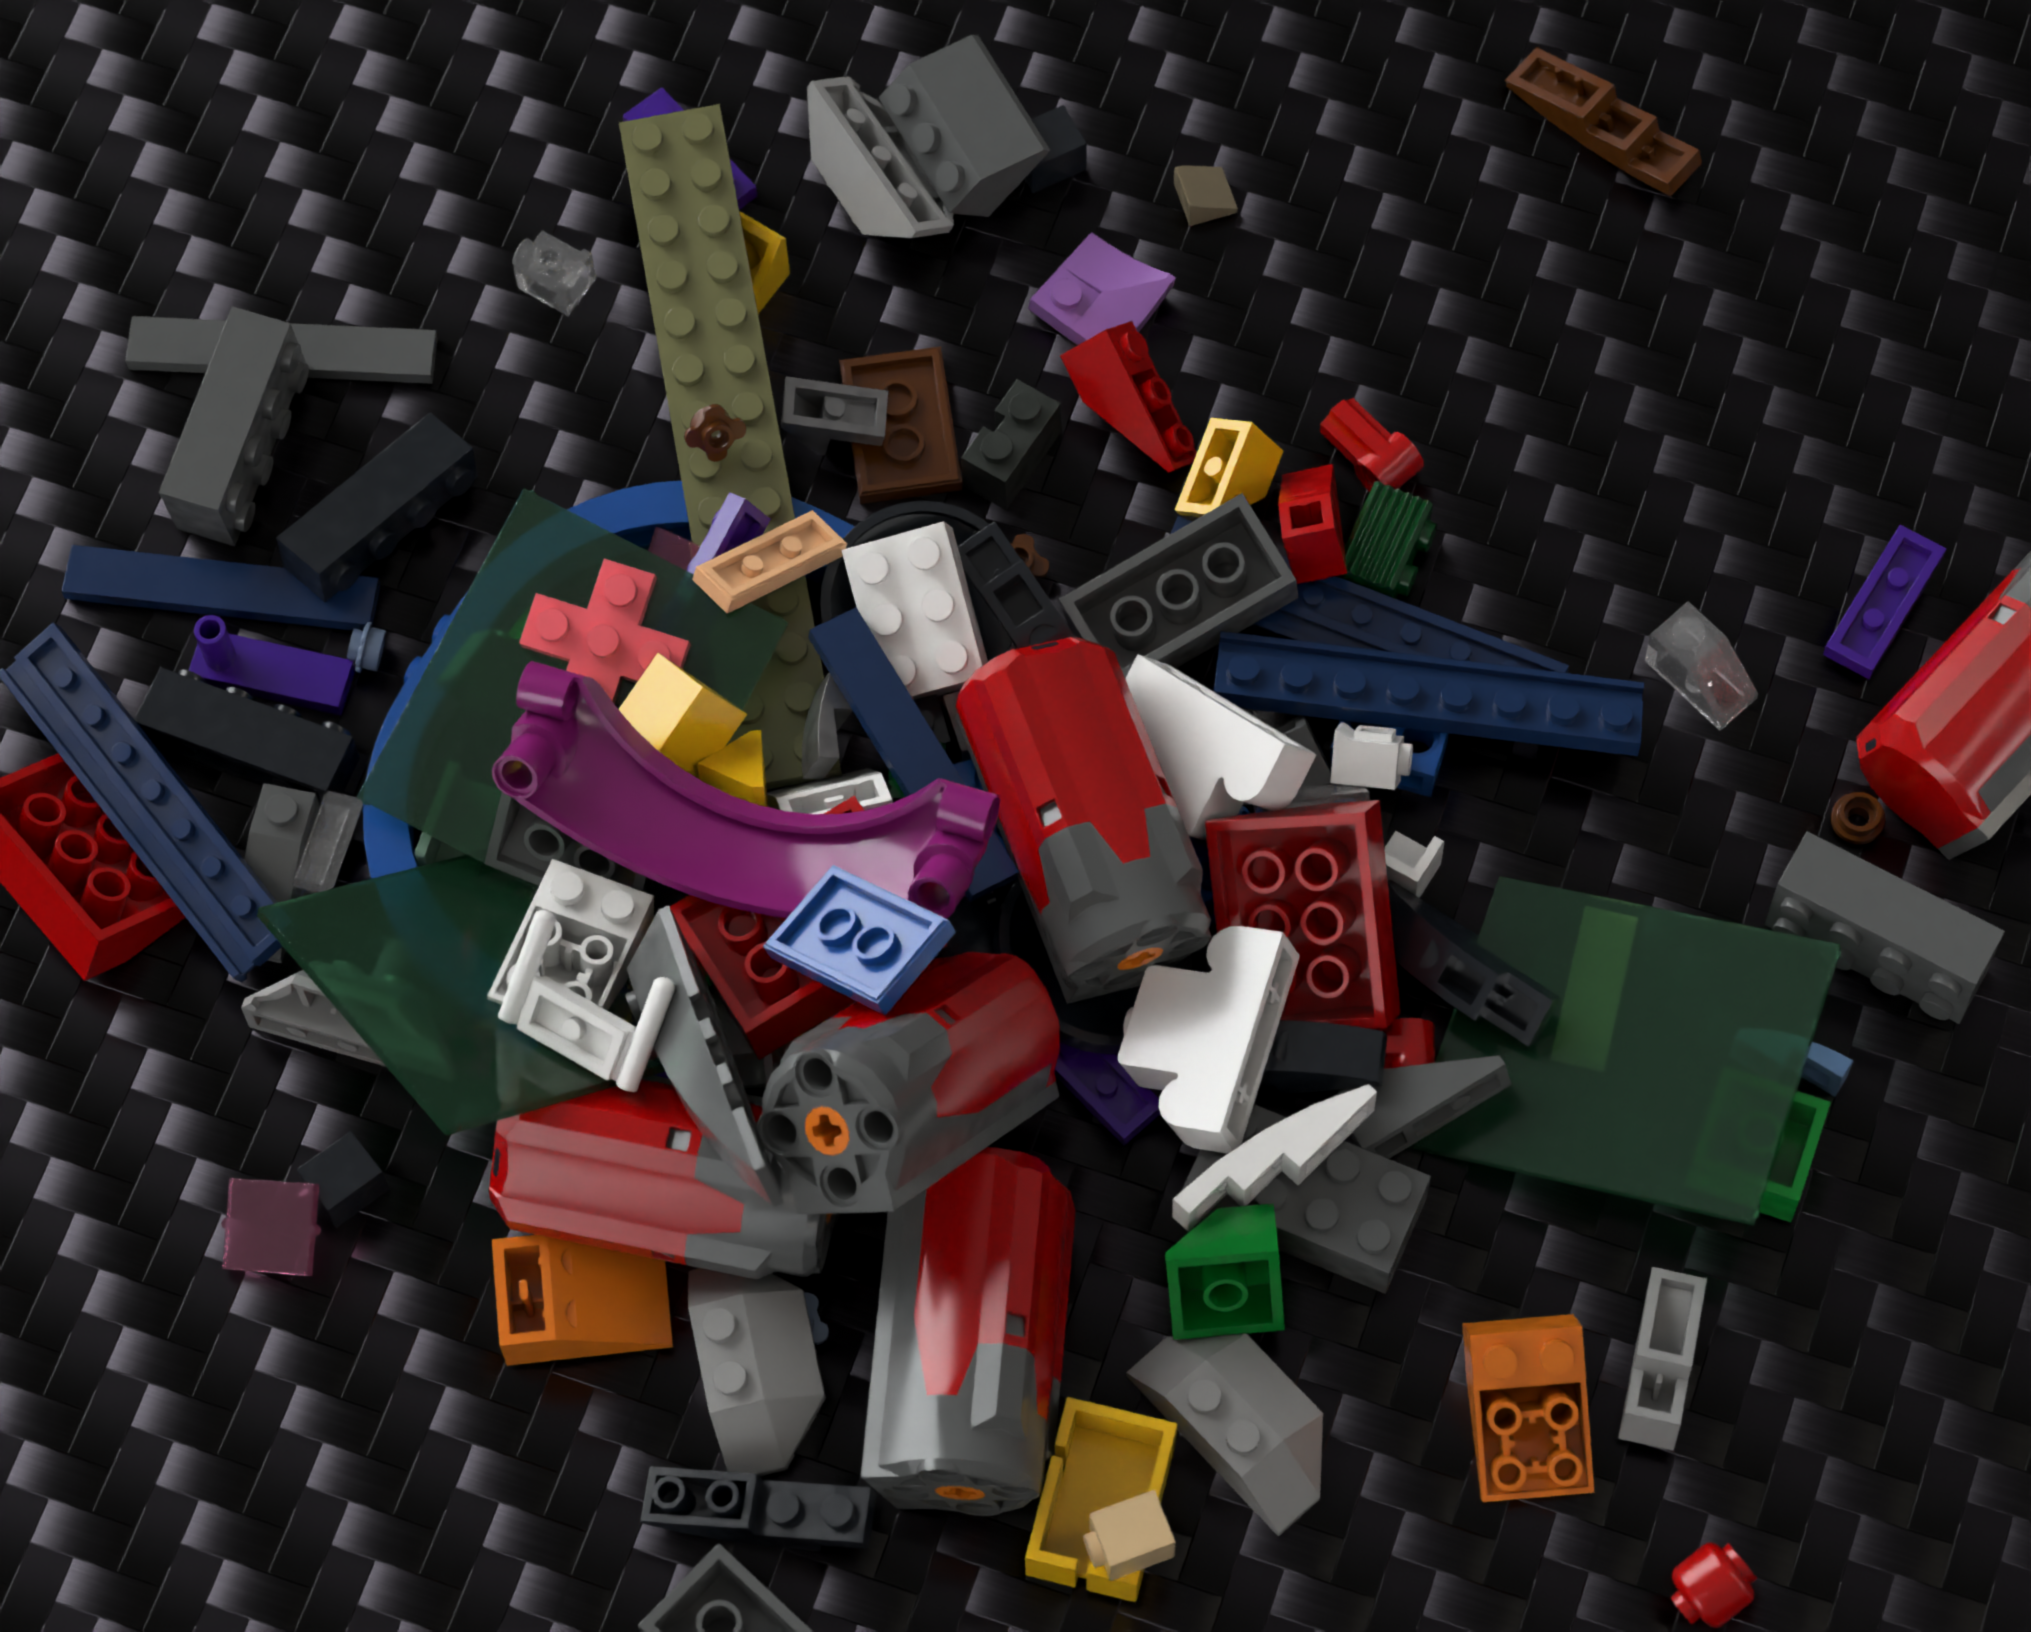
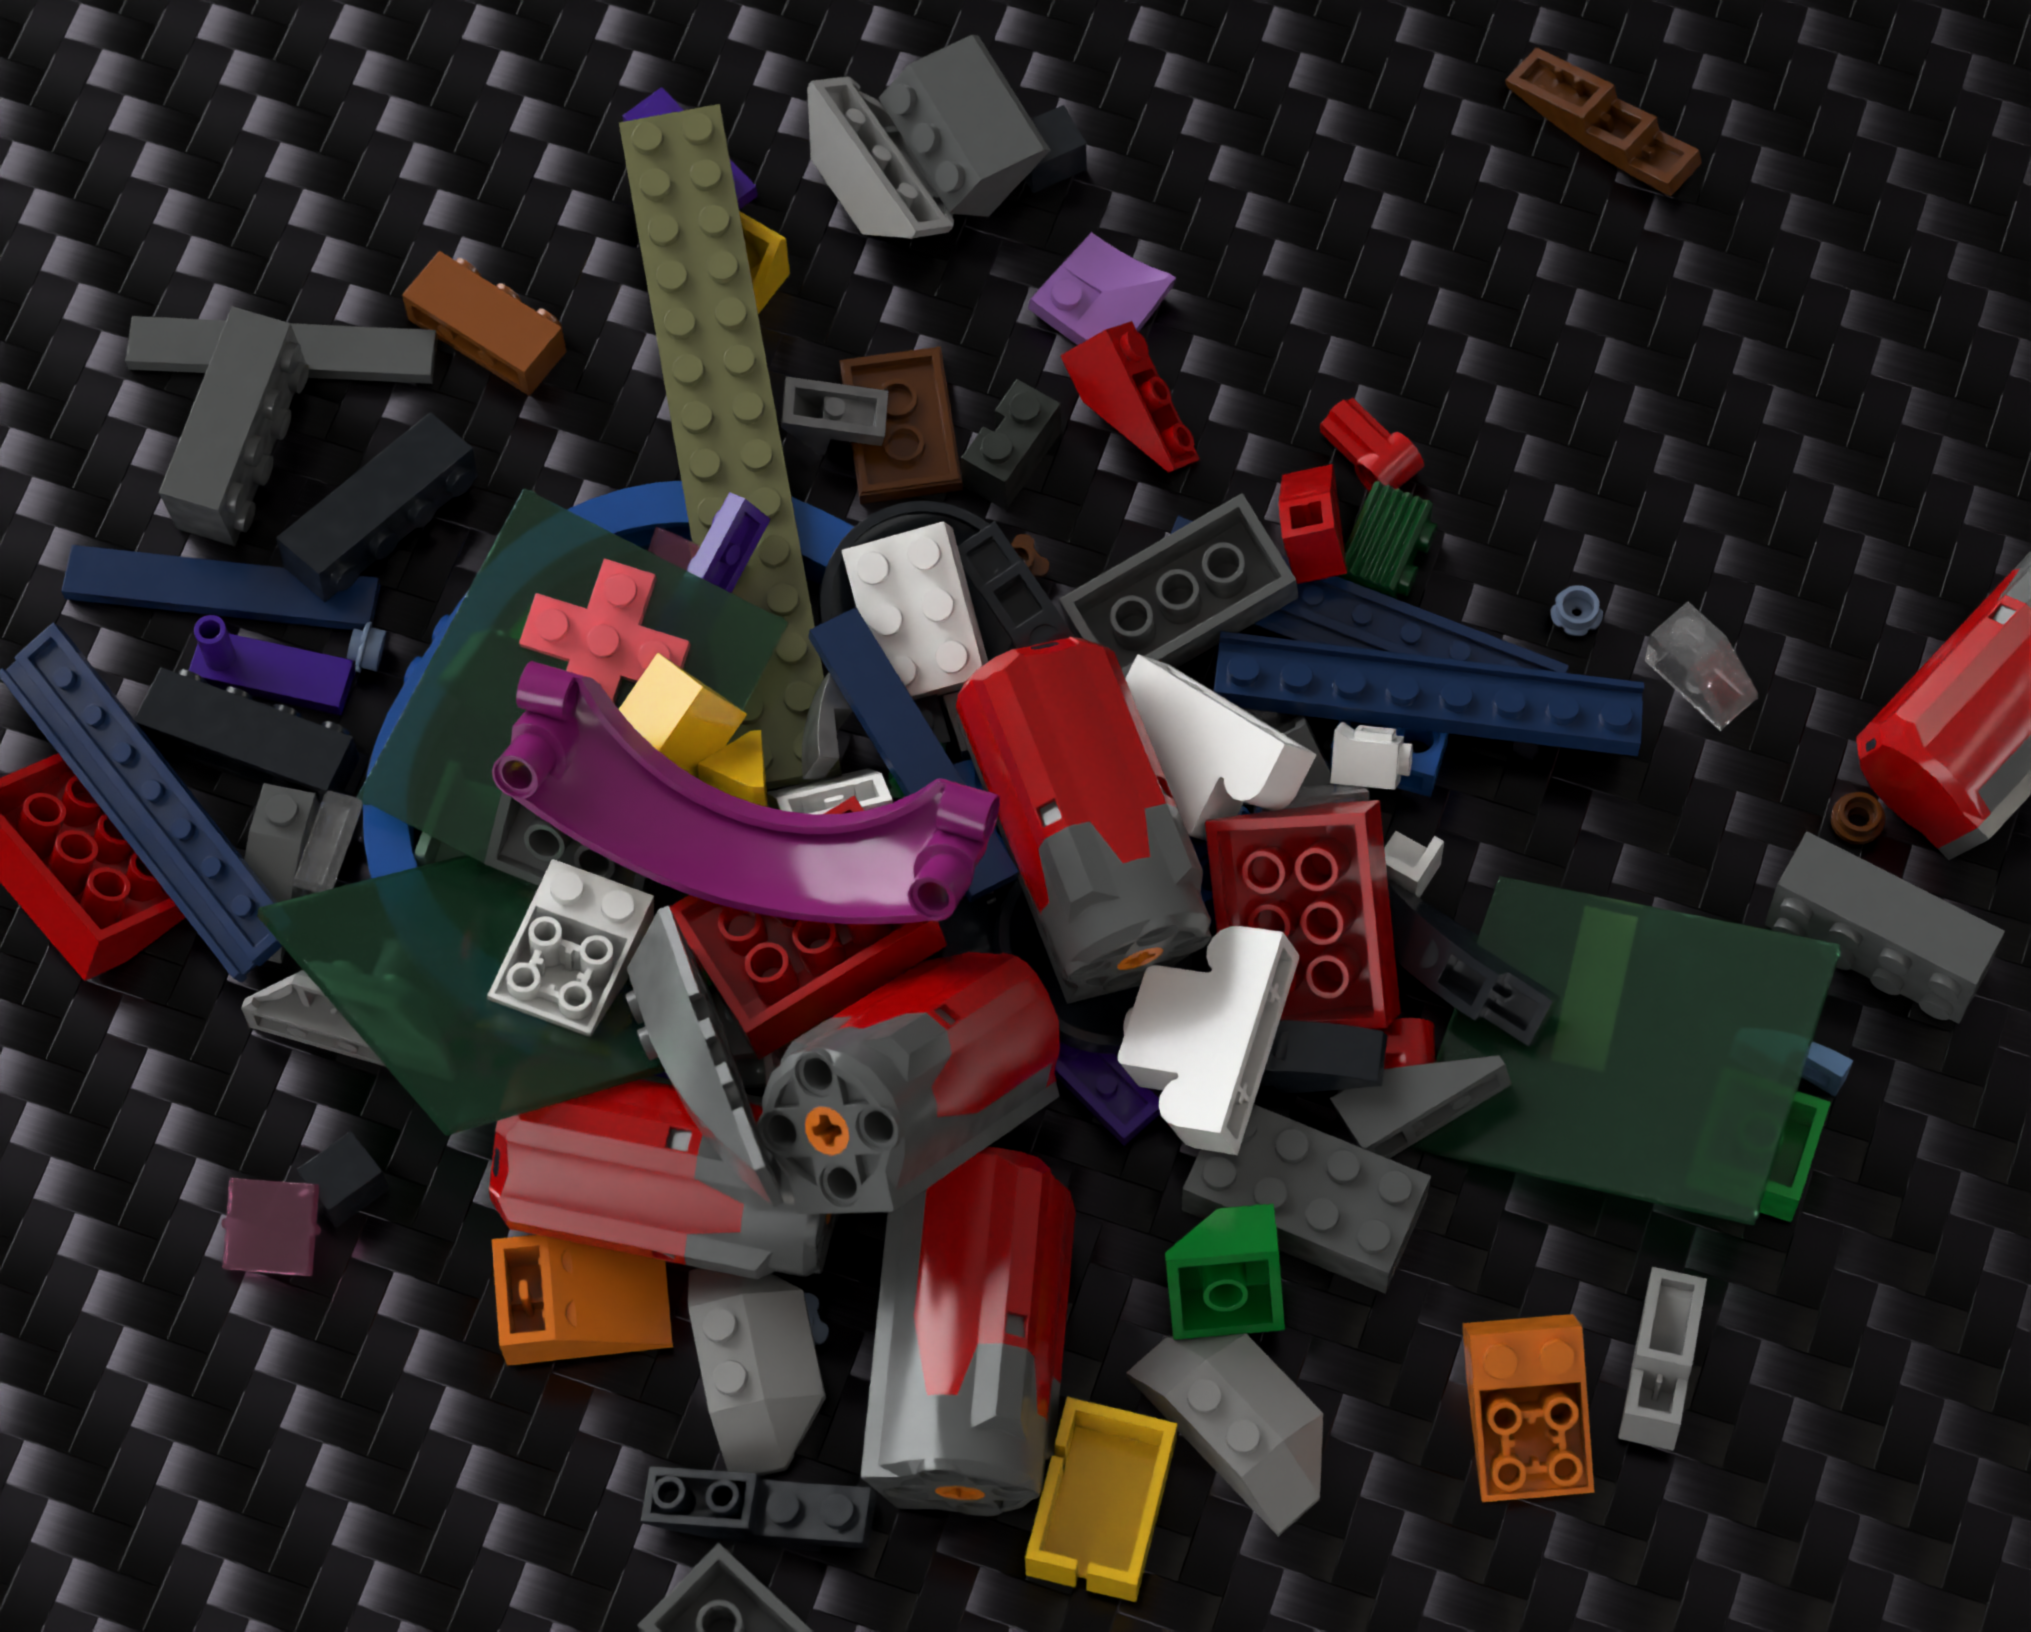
white plate [498,910,675,1092] -> none
clear brick [512,230,597,316] -> none
reddish brown plate [684,404,746,462] -> none
light nougat tile [692,510,847,614] -> none
tile [763,865,956,1015] -> none
tan brick [1083,1490,1175,1581] -> none
white slope [1172,1084,1377,1232] -> none
dark tan slope [1174,165,1238,226] -> none
yellow slope [1175,418,1283,517] -> none
red head [1670,1542,1758,1628] -> none
dark purple plate [1823,525,1946,680] -> none
none -> dark orange brick [402,251,567,396]
none -> sand blue plate [1551,586,1603,636]

